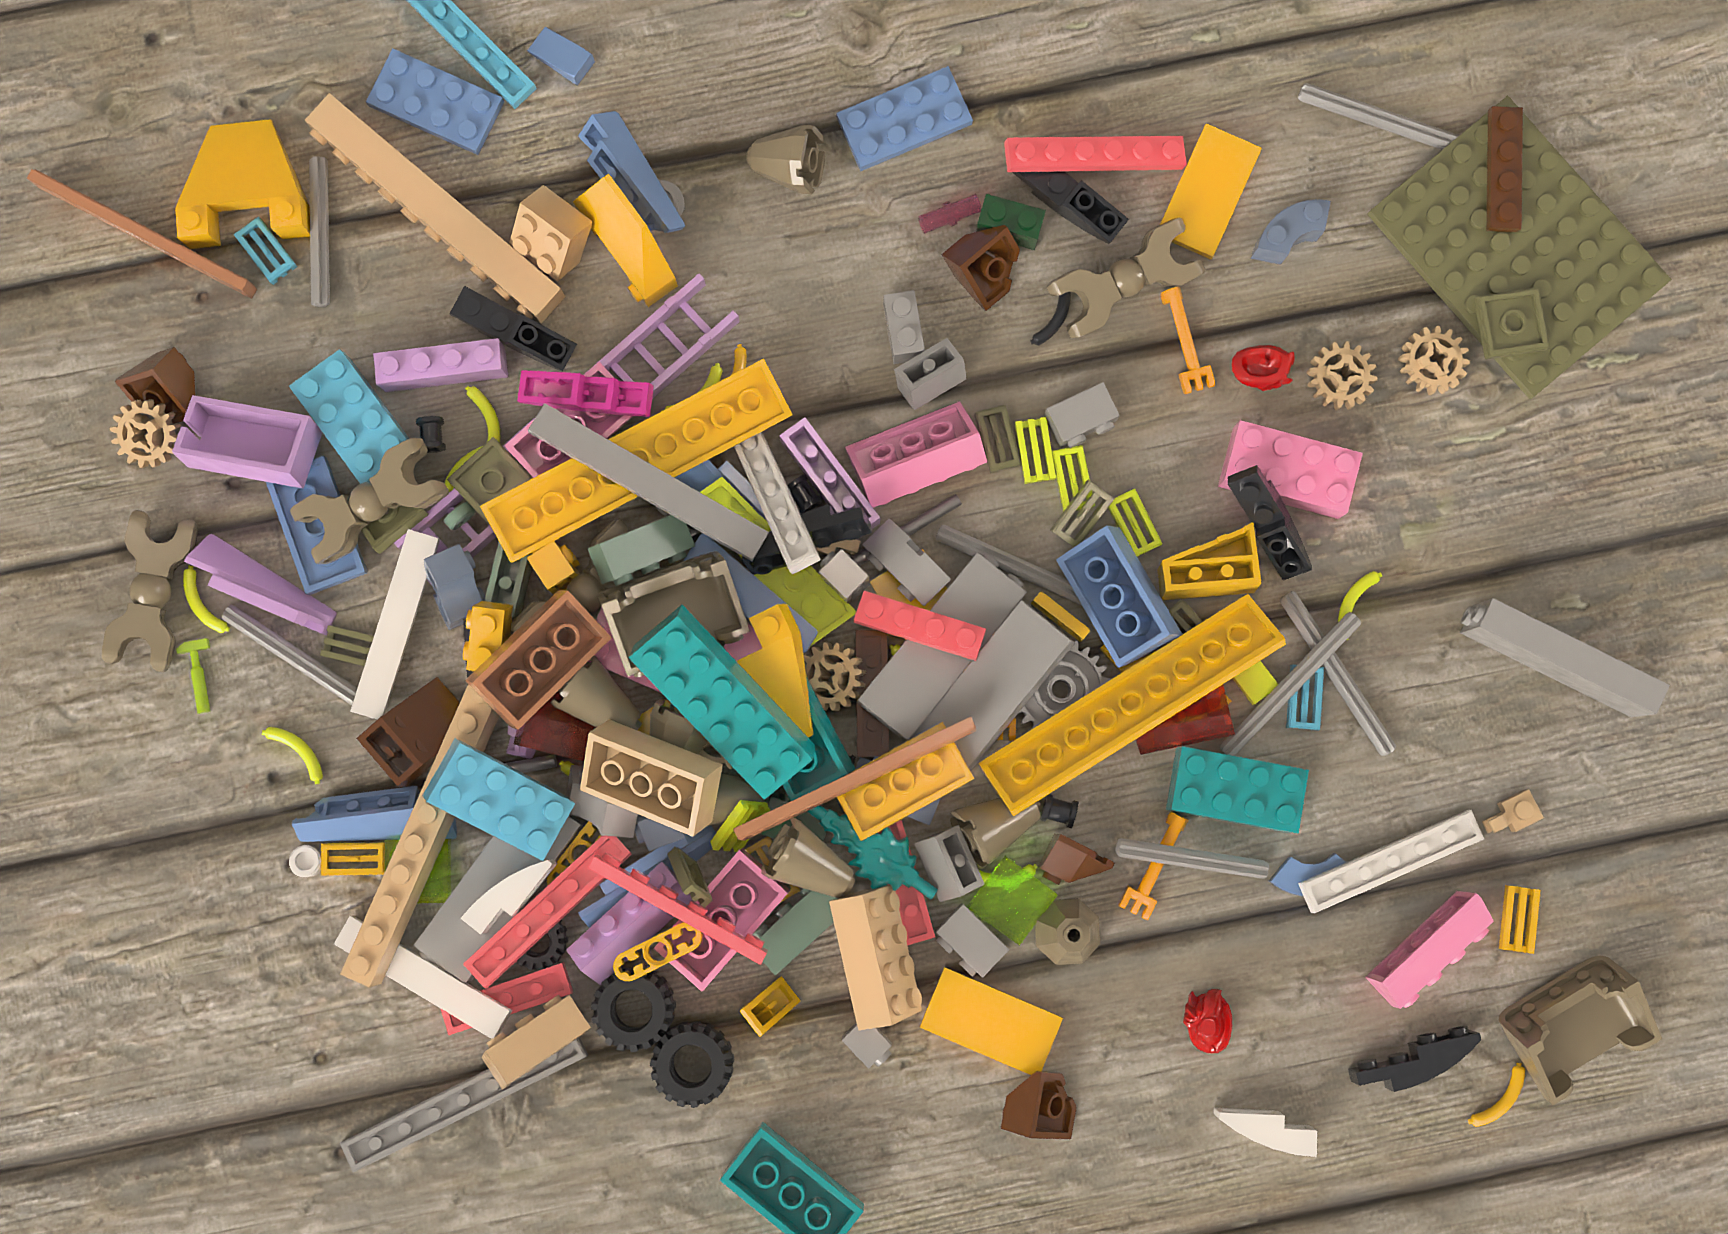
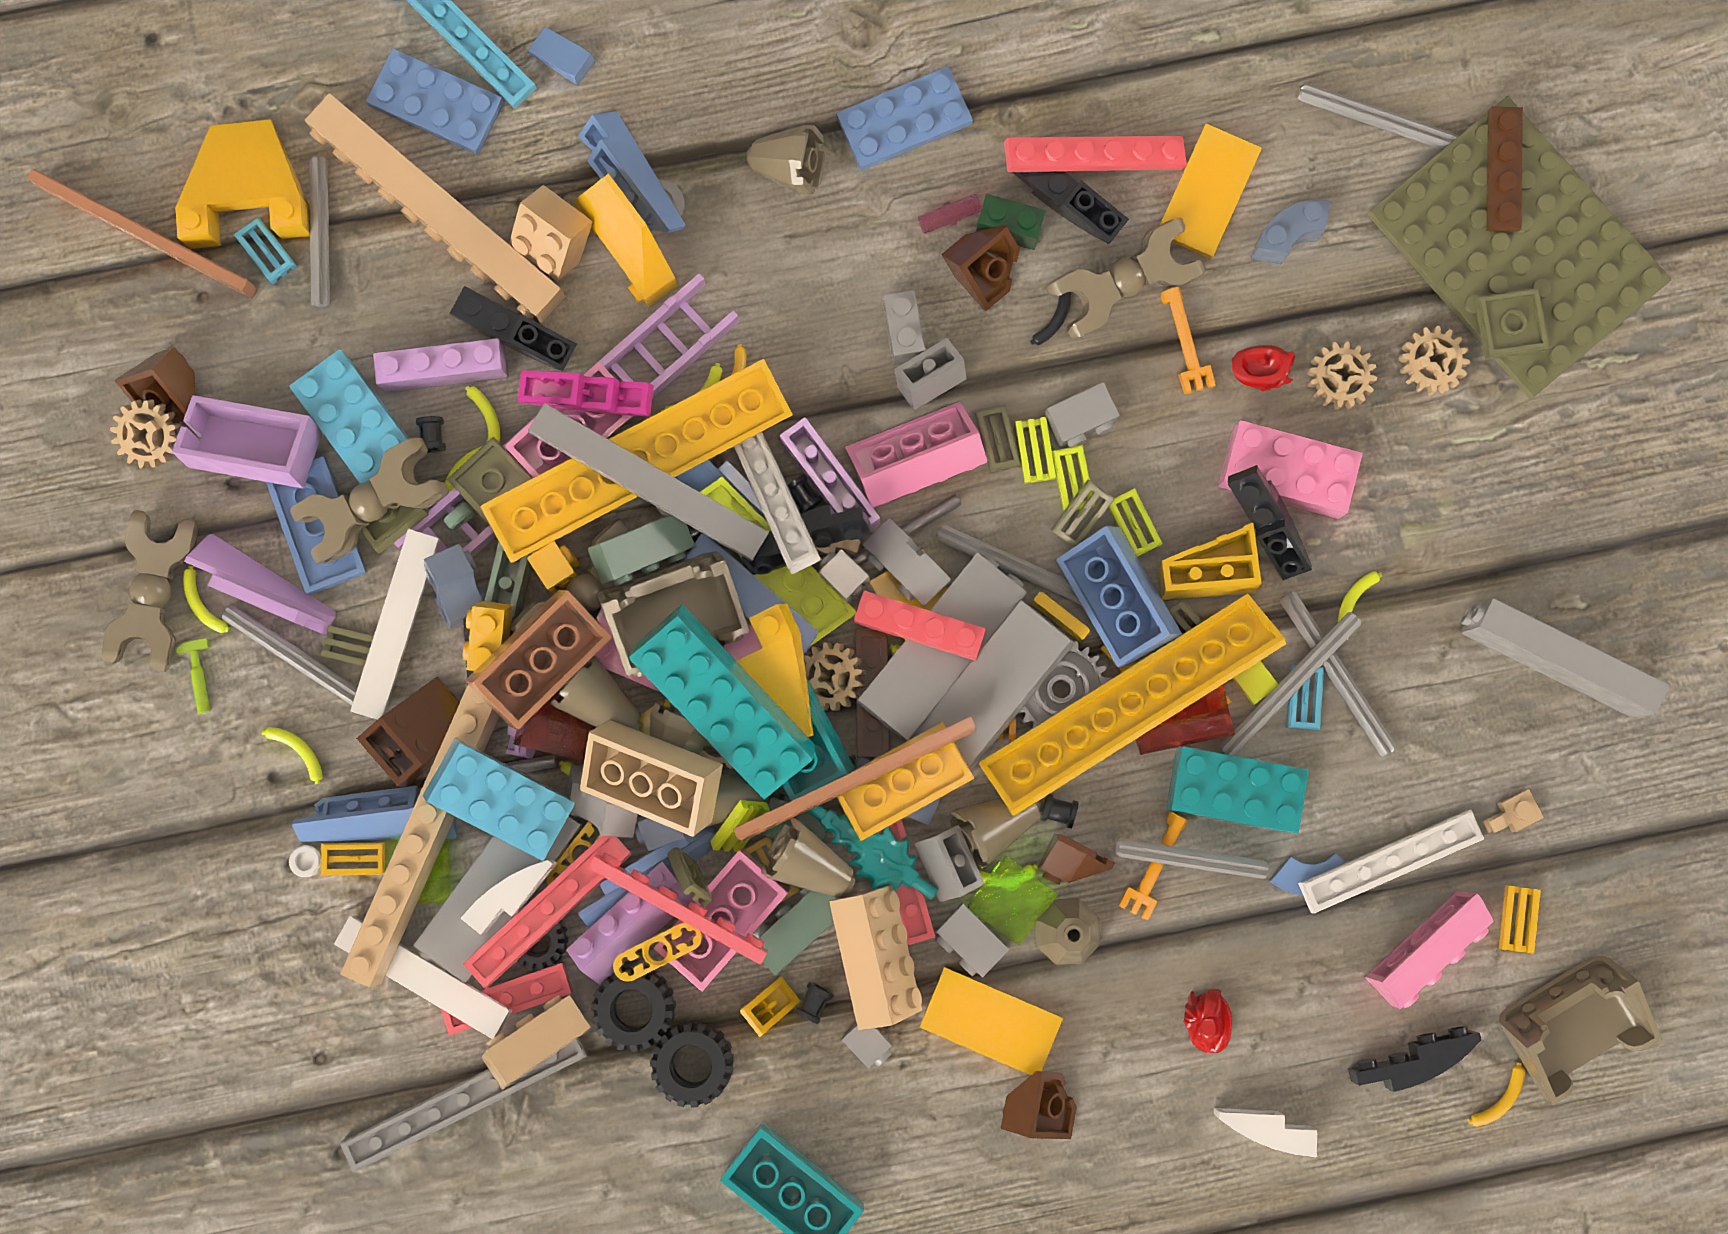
none -> black bush [794,981,834,1024]

